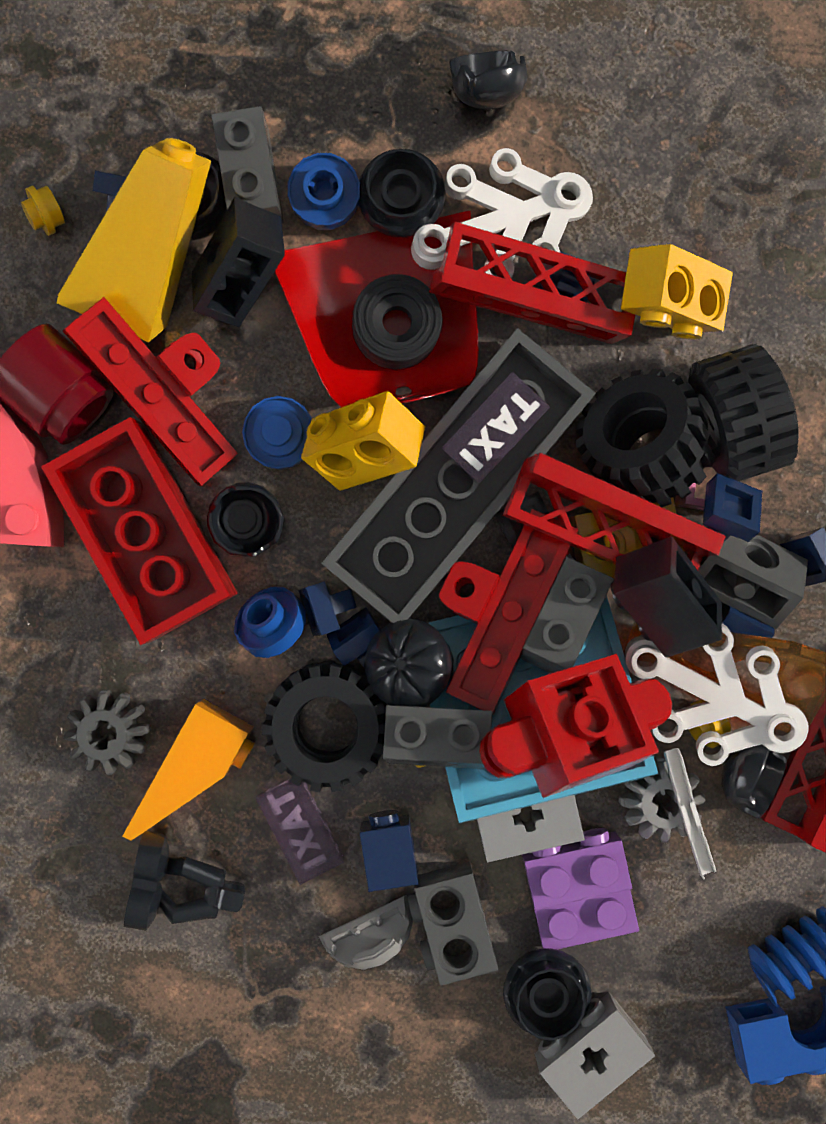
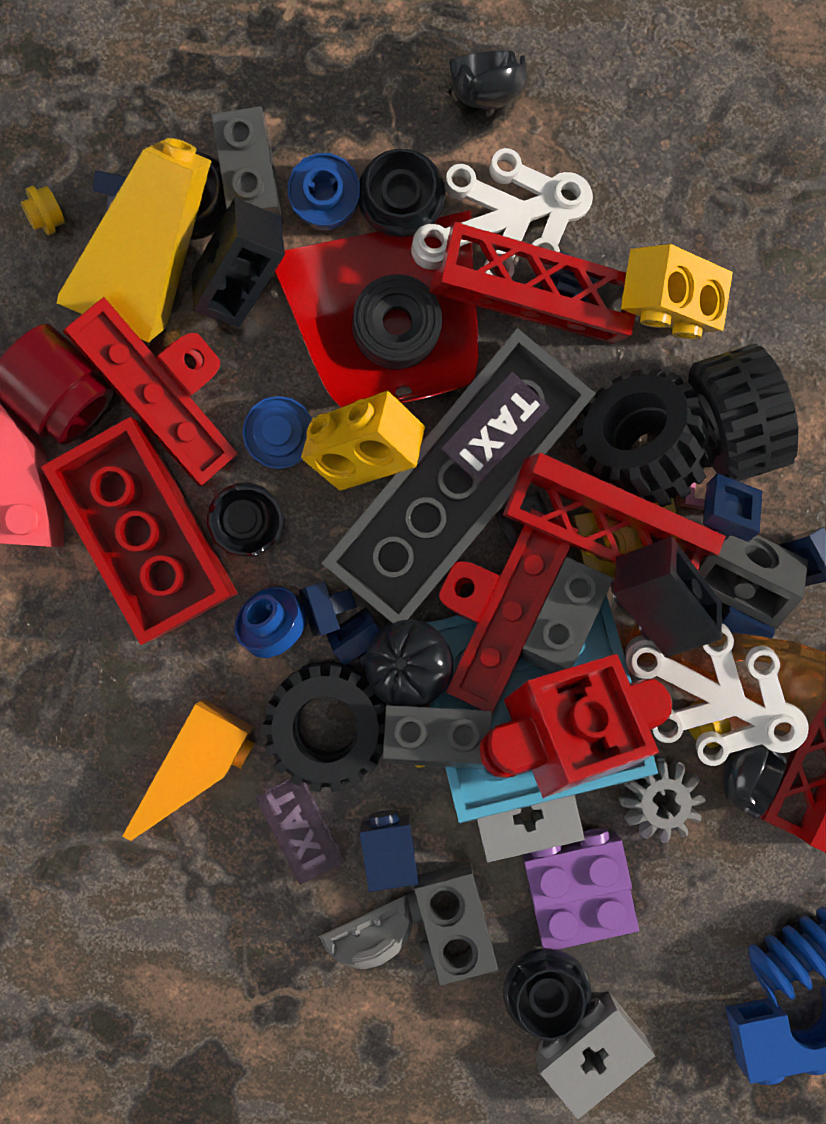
dark grey gear [63,689,151,775] -> none
black piece [123,830,245,931] -> none
white piece [663,748,716,879] -> none

